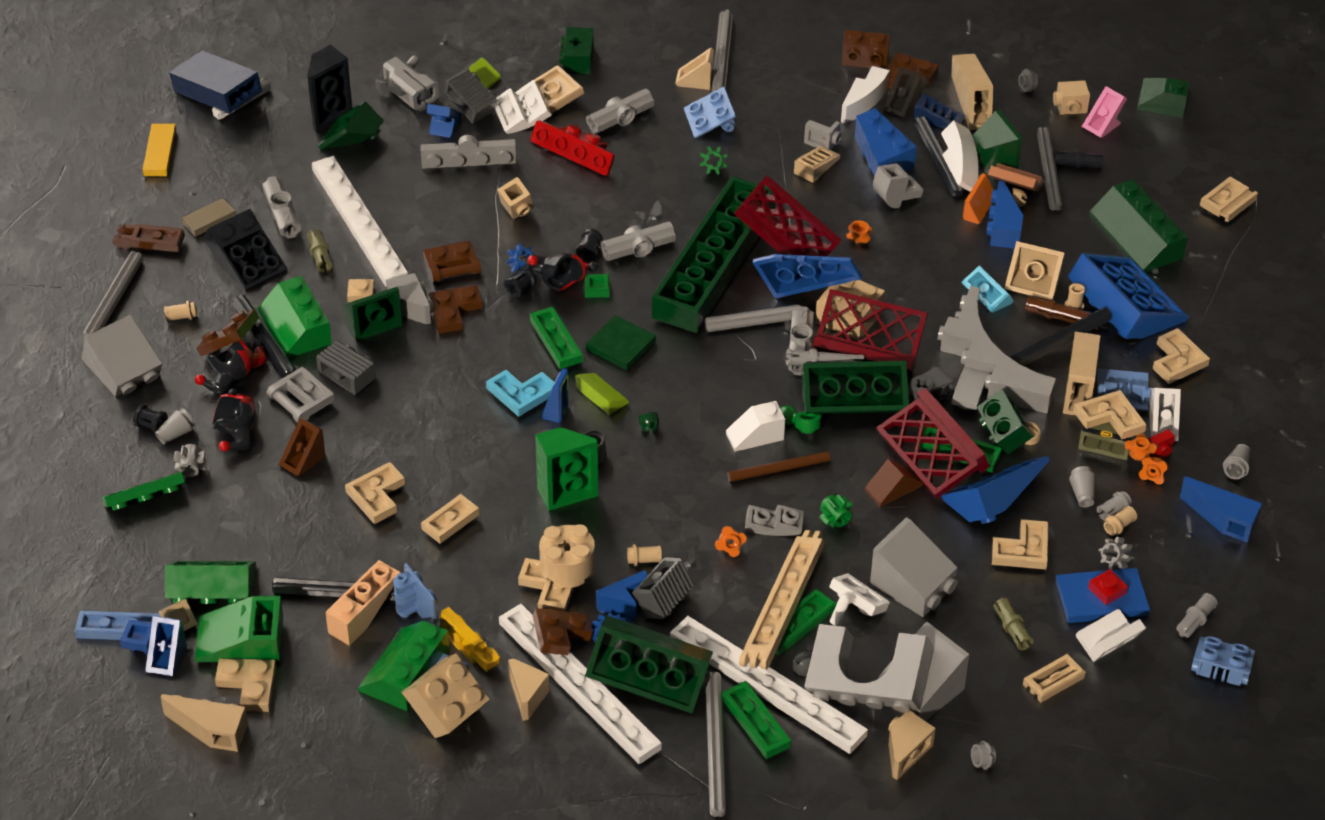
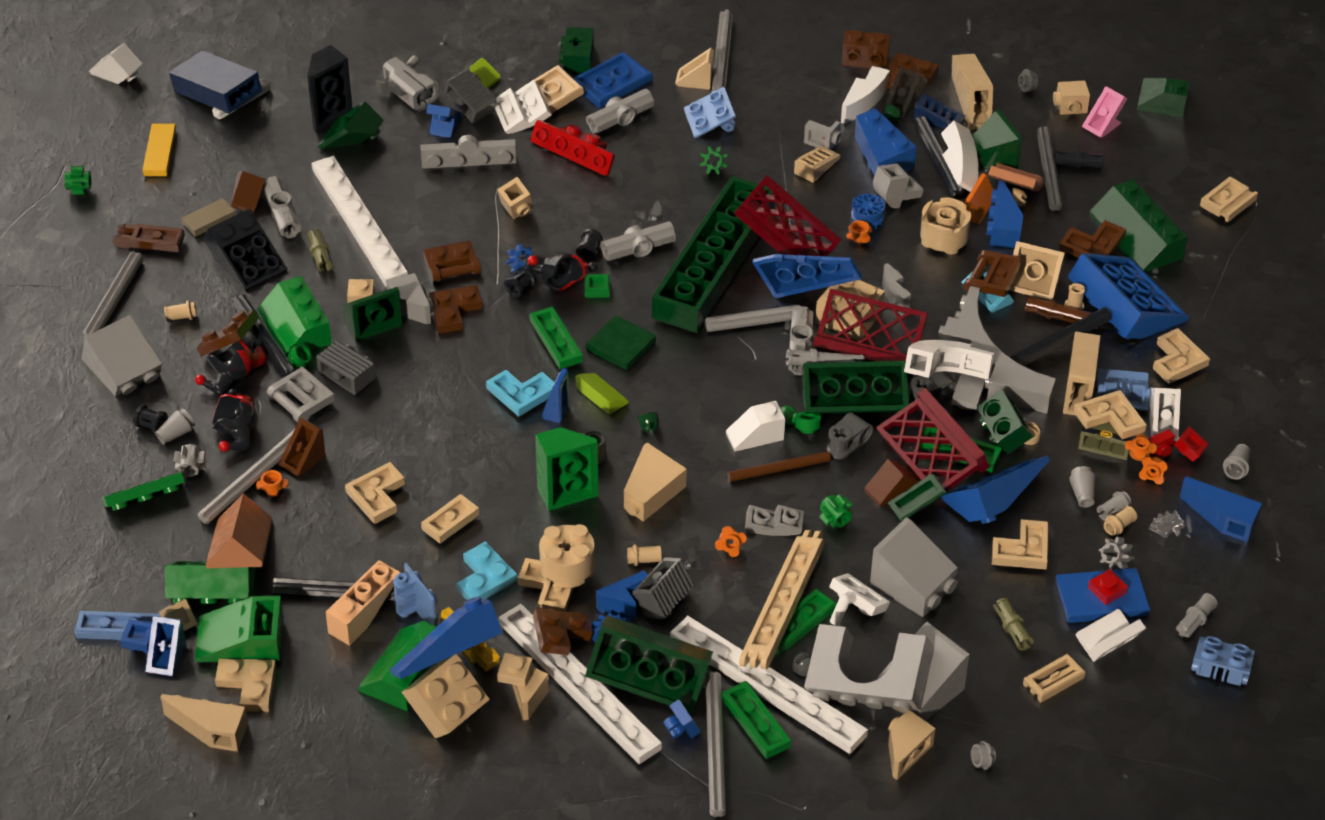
none -> green gear [64,166,92,195]
none -> white slope [89,43,143,84]
none -> light grey axle [198,429,295,524]
none -> nougat slope [206,493,272,568]
none -> reddish brown slope [230,171,265,213]
none -> orange plate [256,470,288,497]
none -> green plate [288,344,312,368]
none -> blue wedge [390,597,503,679]
none -> medium azure plate [456,541,517,600]
none -> tan plate [497,653,533,687]
none -> blue tile [573,52,653,108]
none -> tan slope [624,443,687,522]
none -> blue tile [663,699,701,739]
none -> dark grey piece [826,412,873,459]
none -> blue wheel [851,194,885,230]
none -> light grey slope [882,263,911,316]
none -> dark green hinge [883,104,901,124]
none -> dark green tile [888,474,946,522]
none -> white arch [904,340,995,380]
none -> tan brick [920,197,971,255]
none -> reddish brown plate [963,250,1022,297]
none -> reddish brown plate [1059,220,1126,258]
none -> clear piece [1149,510,1185,538]
none -> red plate [1173,426,1209,462]

